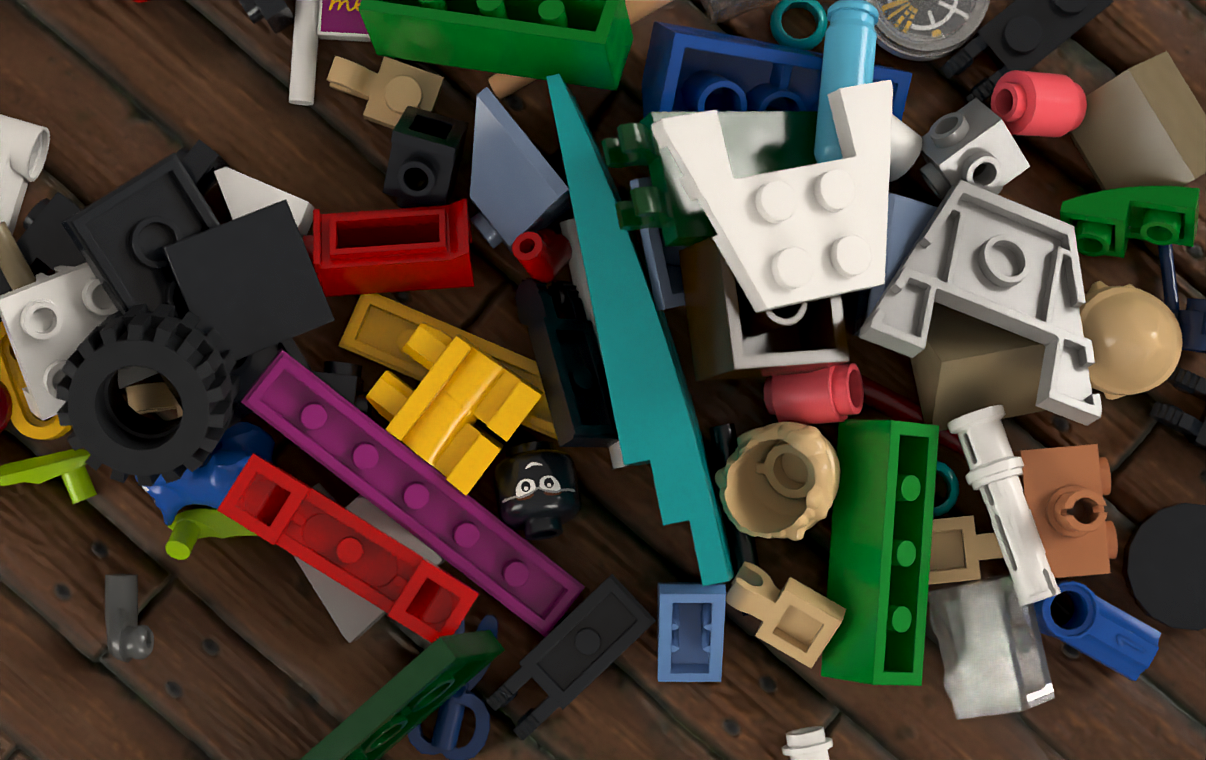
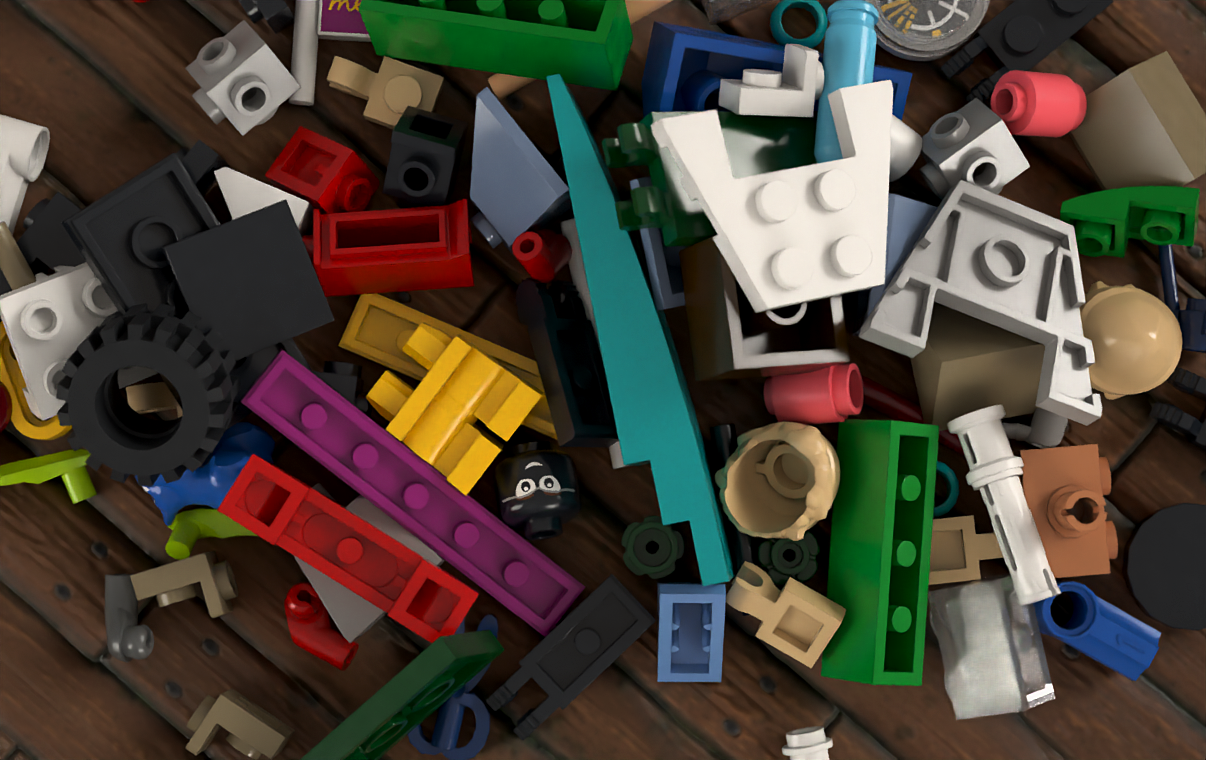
none -> dark tan bracket [130,550,238,618]
none -> light grey brick [185,20,301,136]
none -> dark tan bracket [185,688,295,760]
none -> red bracket [264,126,379,214]
none -> red arm [284,582,359,671]
none -> dark green plate [622,516,684,579]
none -> white bracket [718,44,824,117]
none -> dark green plate [757,530,820,586]
none -> light grey hand [1002,408,1068,449]

